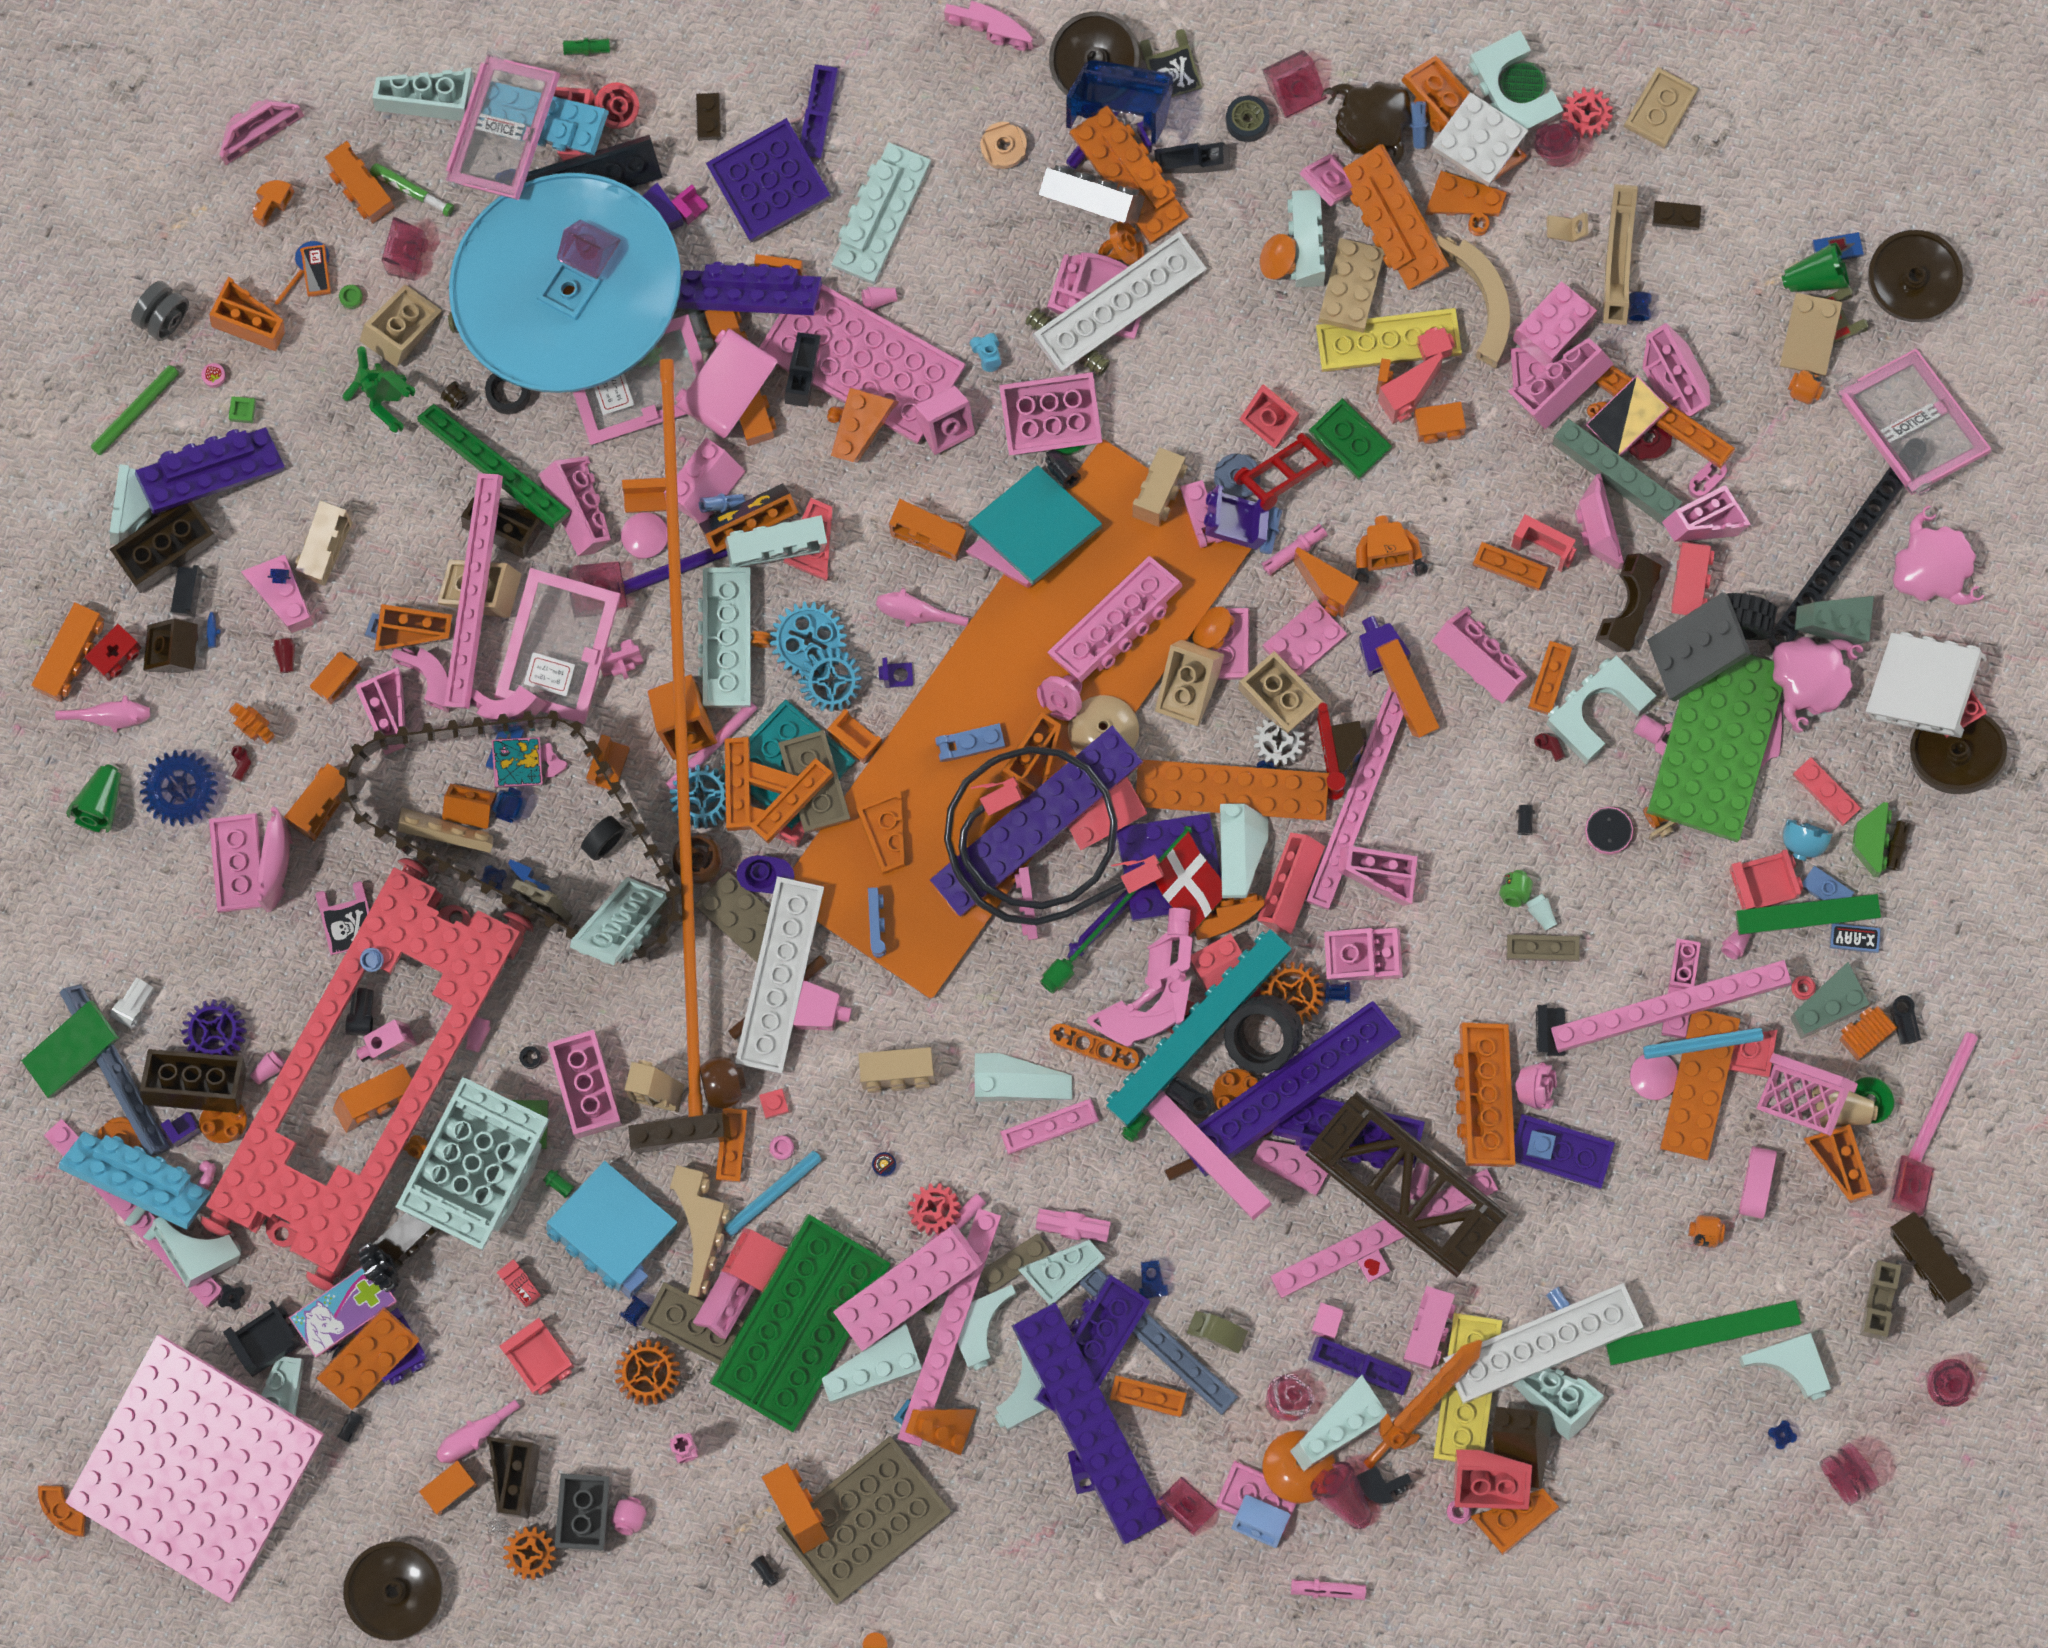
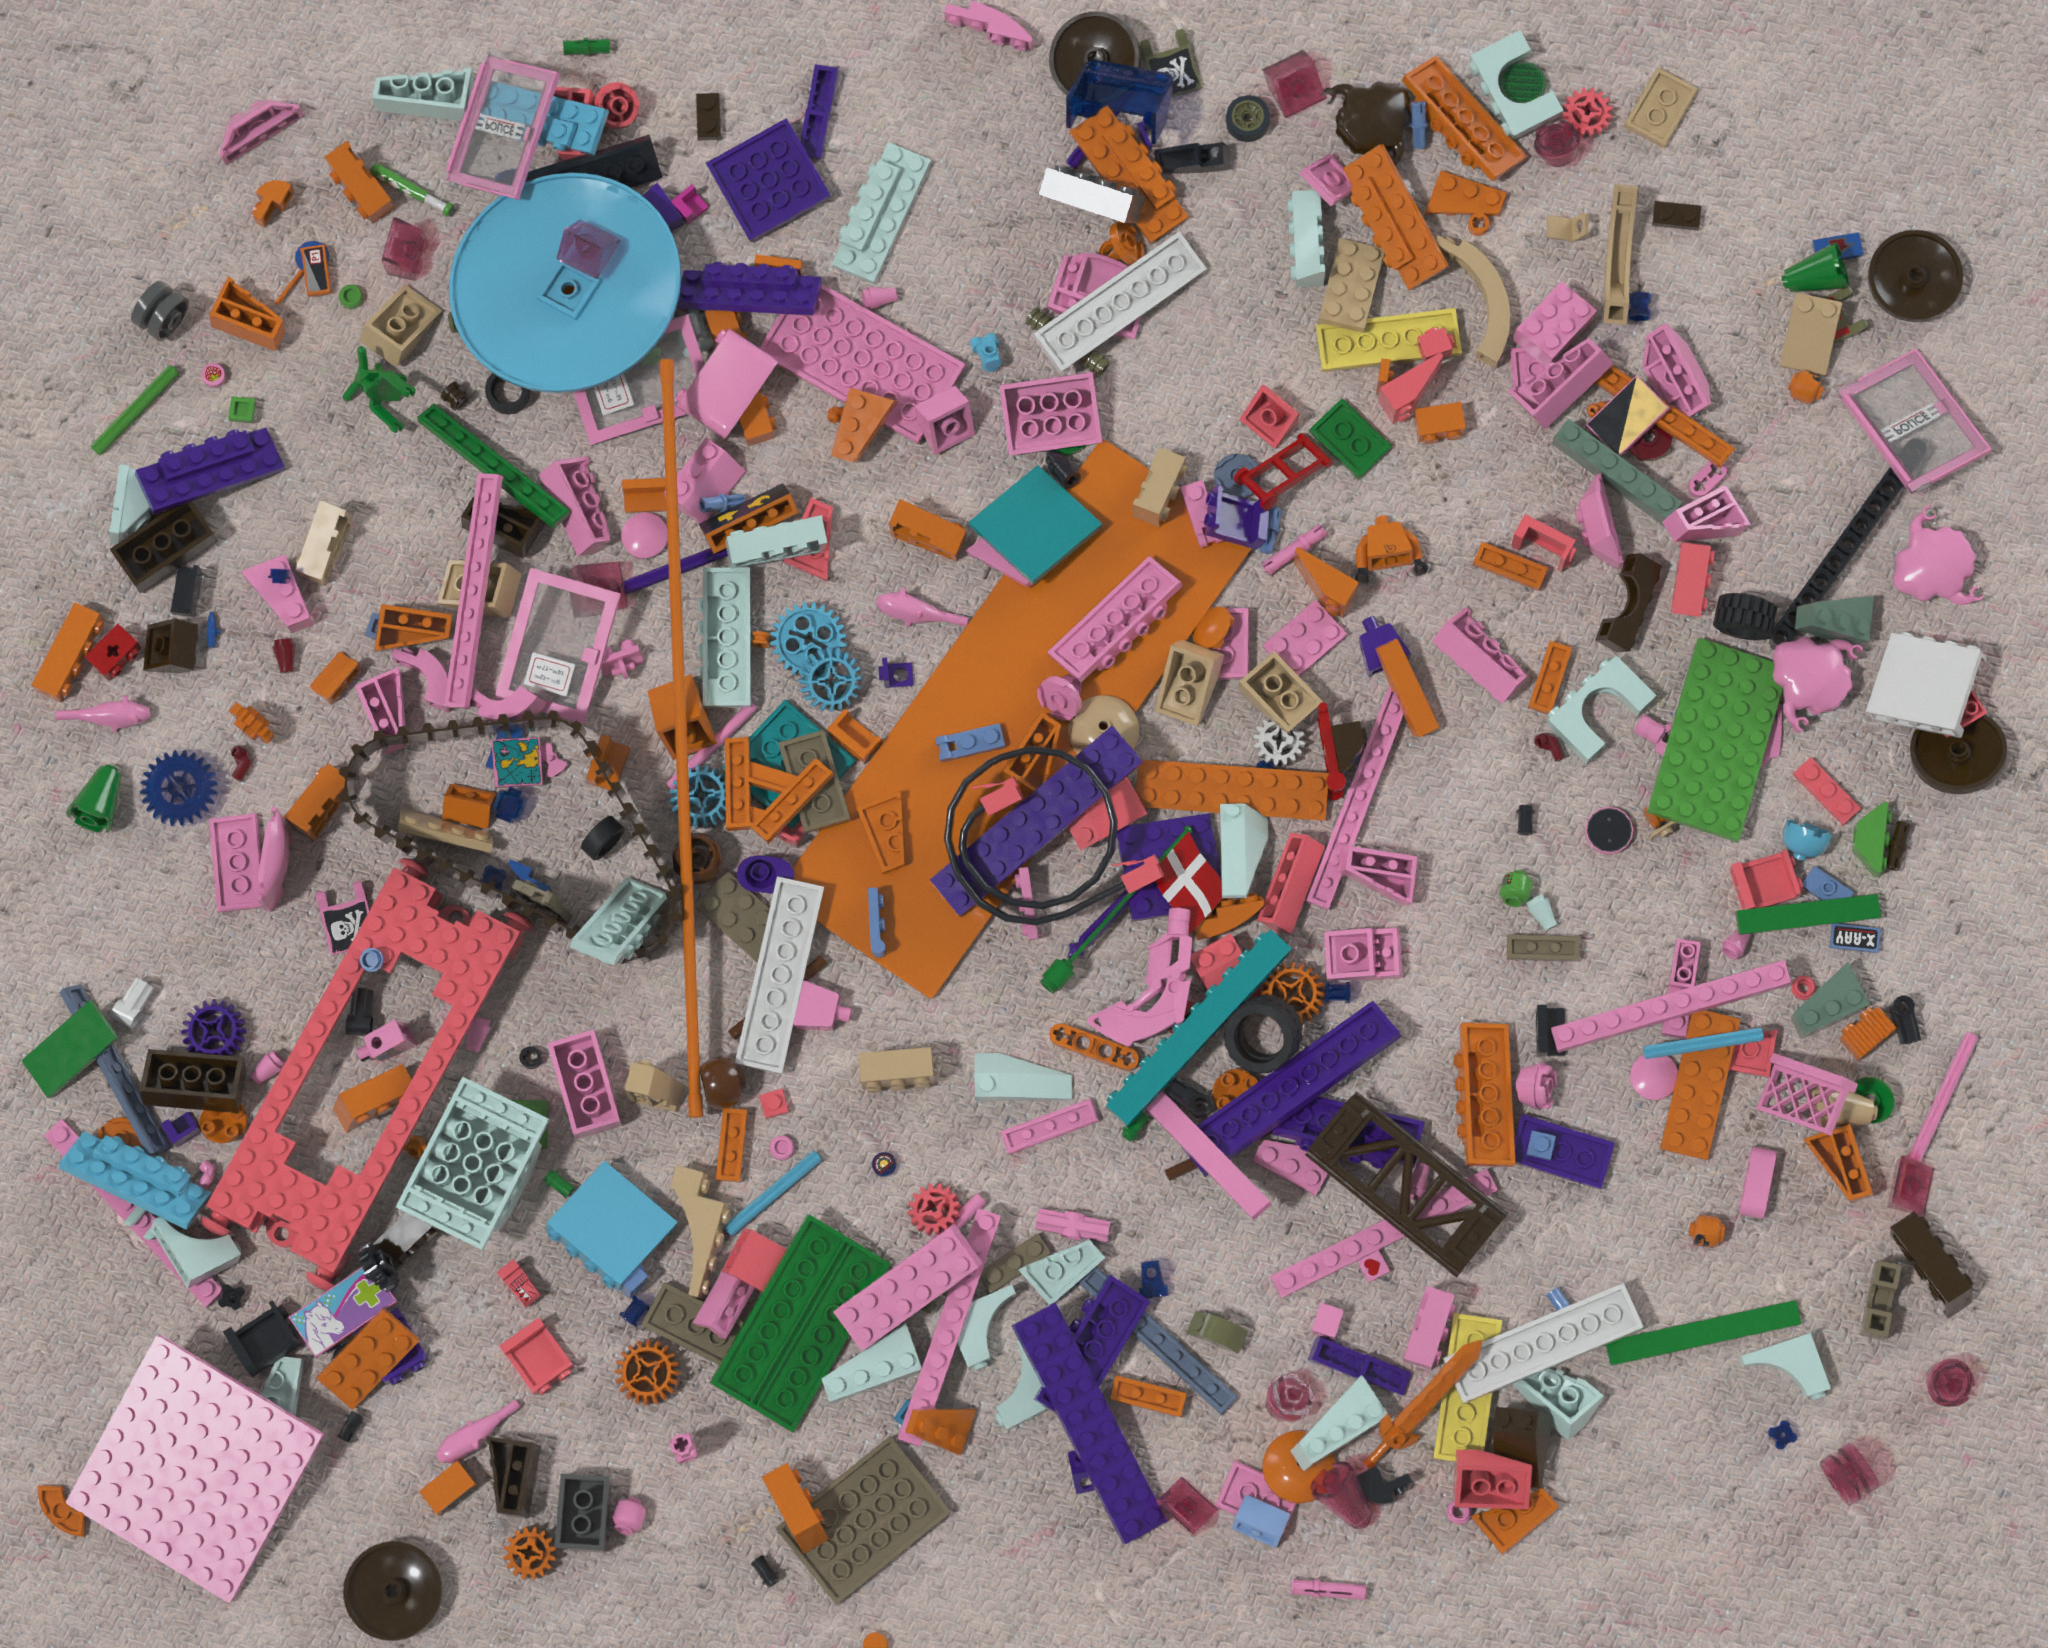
dark brown arch [628,1112,731,1154] -> none
black slope [785,332,821,407] -> none
light nougat plate [980,122,1027,169] -> none
orange dish [1260,234,1296,280] -> none
white plate [1430,92,1528,187] -> none
dark grey plate [1647,592,1751,702] -> none

